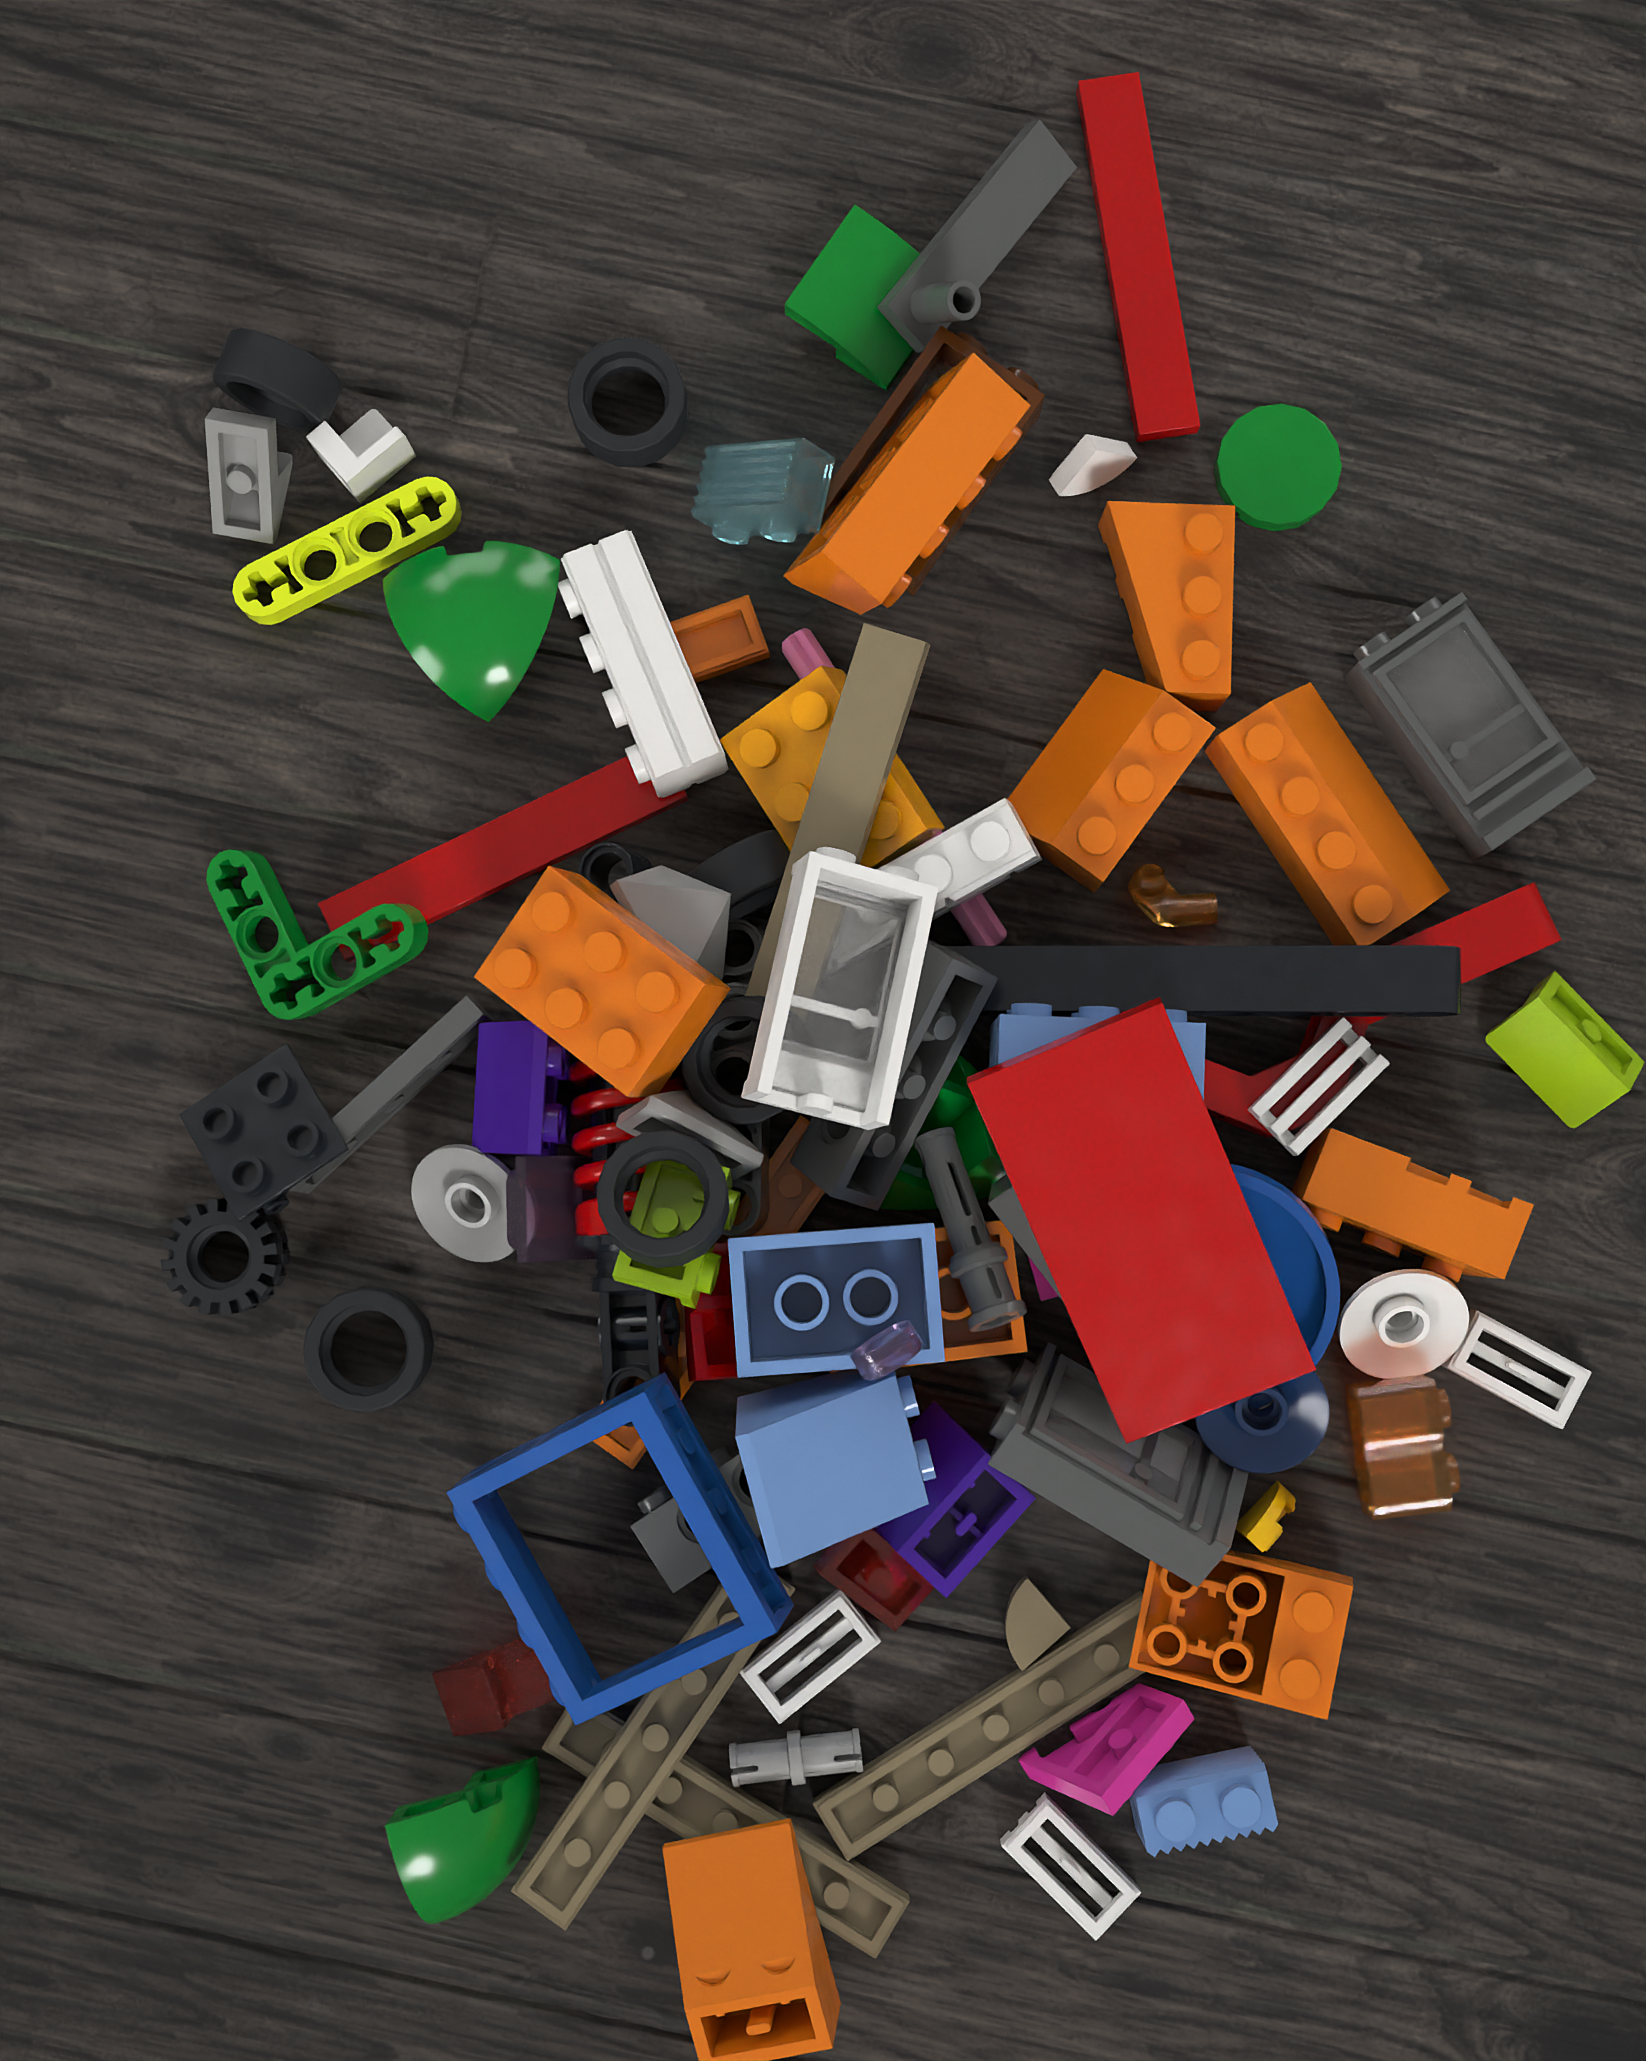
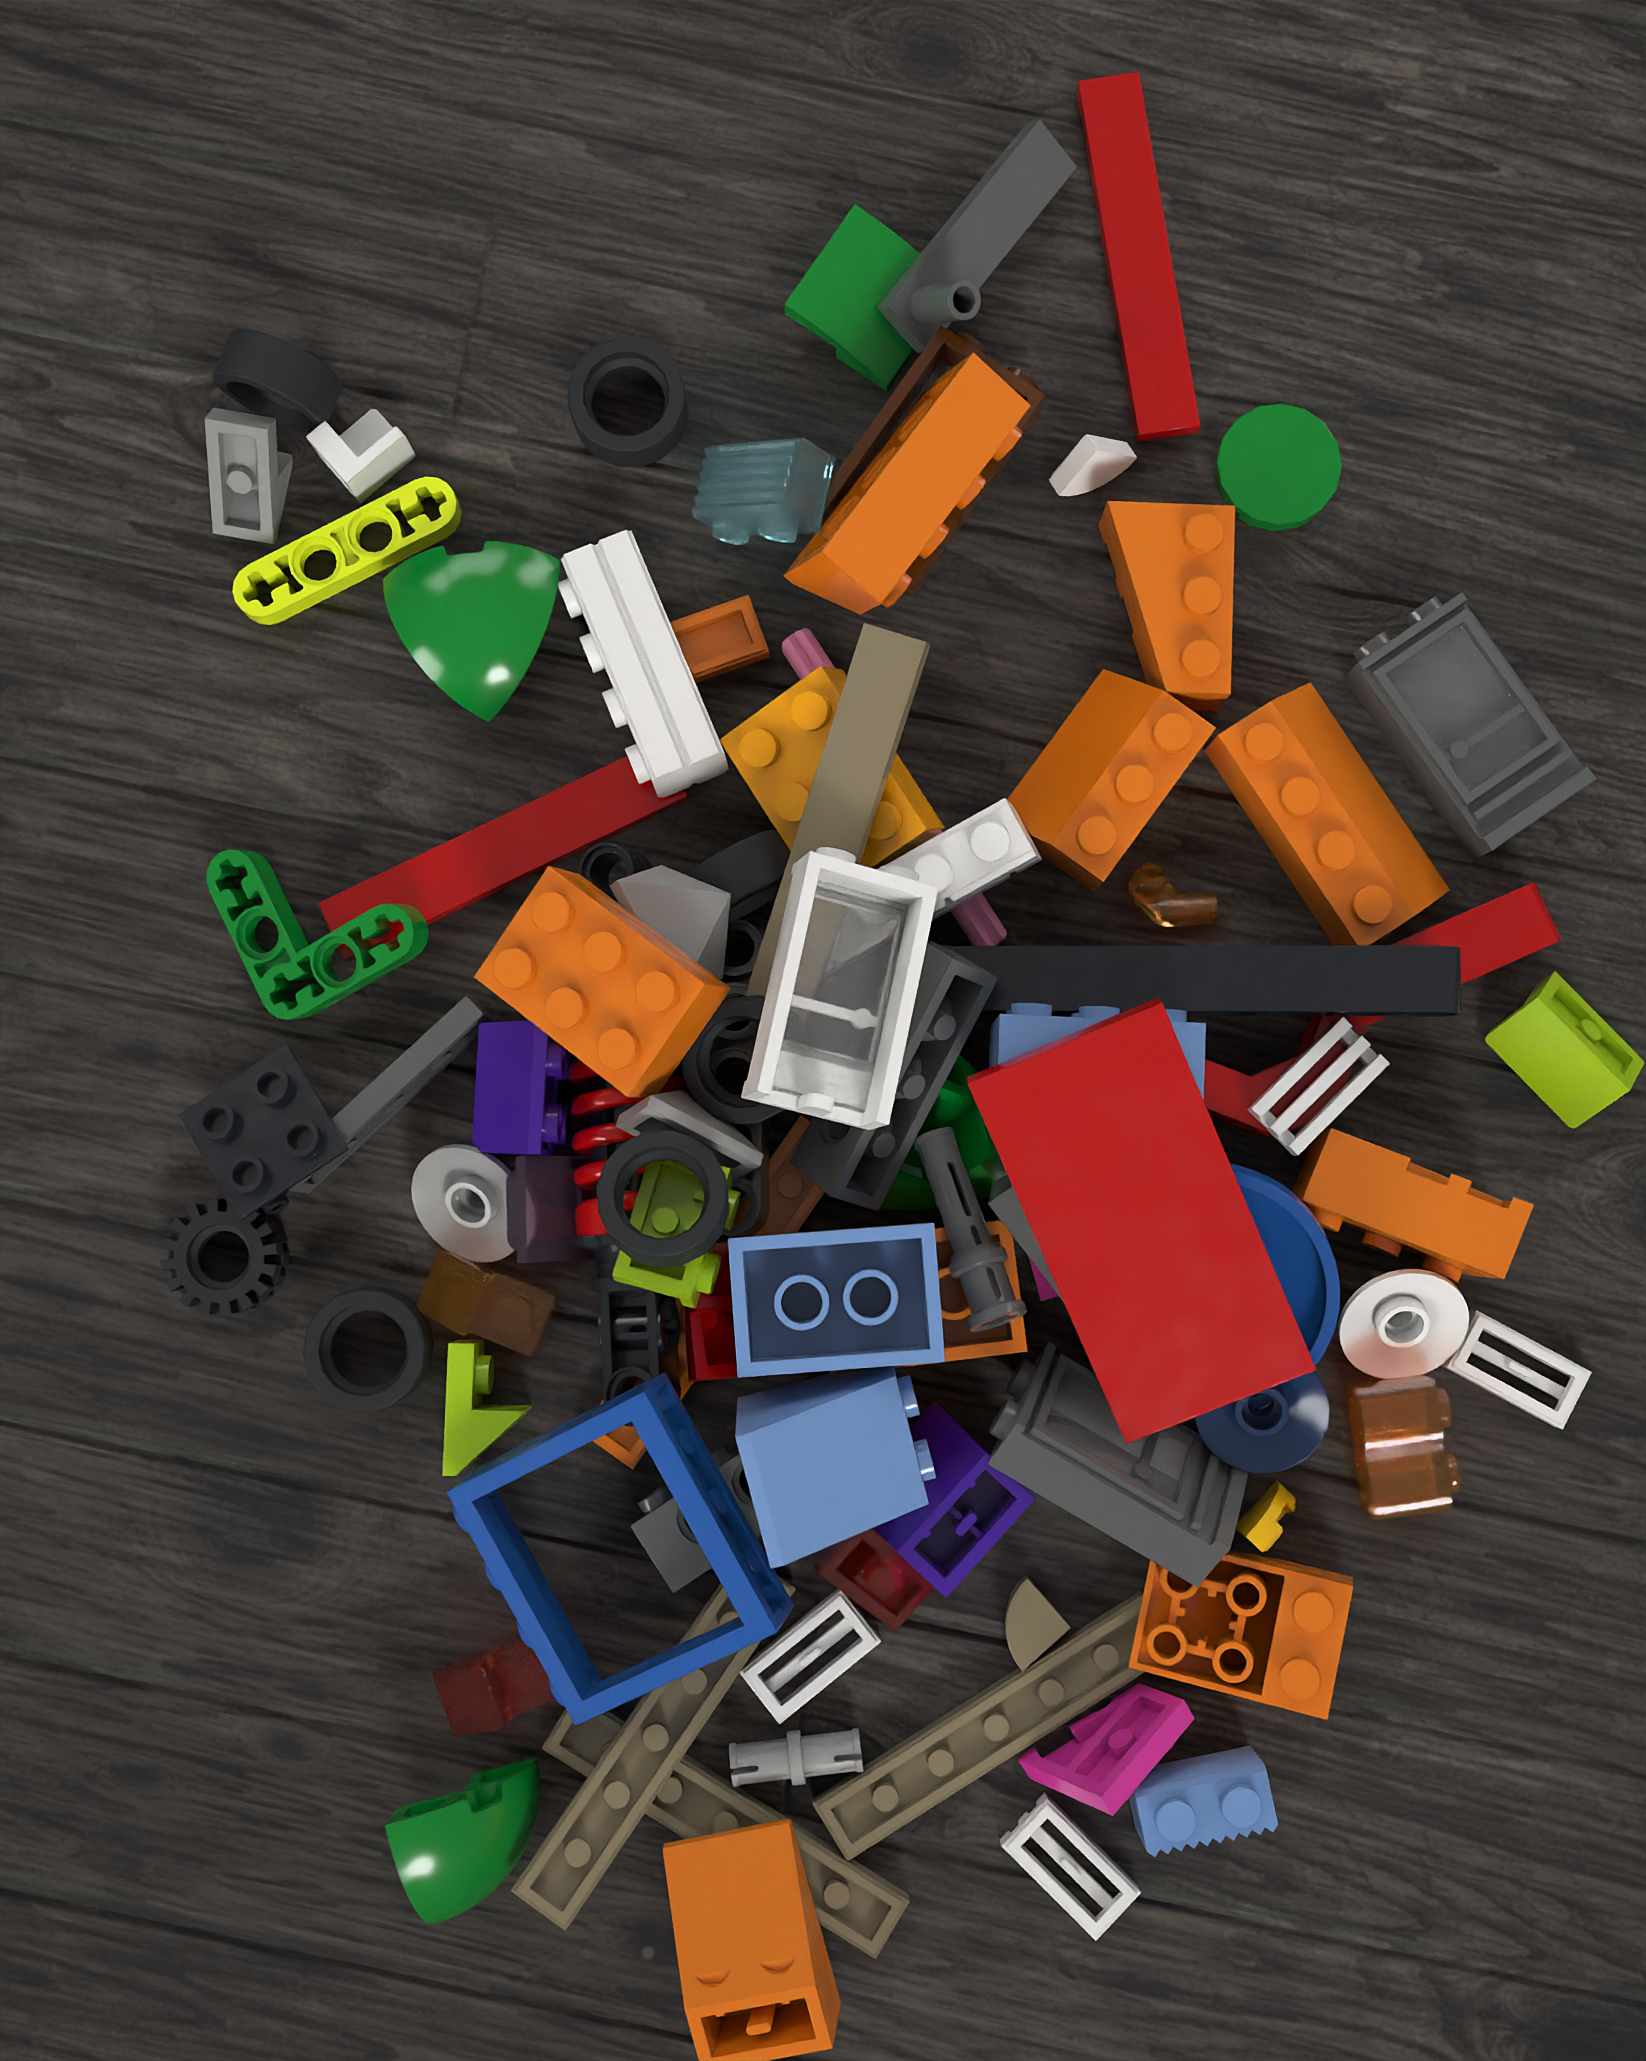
clear purple tile [850,1320,923,1381] -> none
none -> clear orange slope [416,1249,559,1357]
none -> lime slope [442,1339,532,1476]

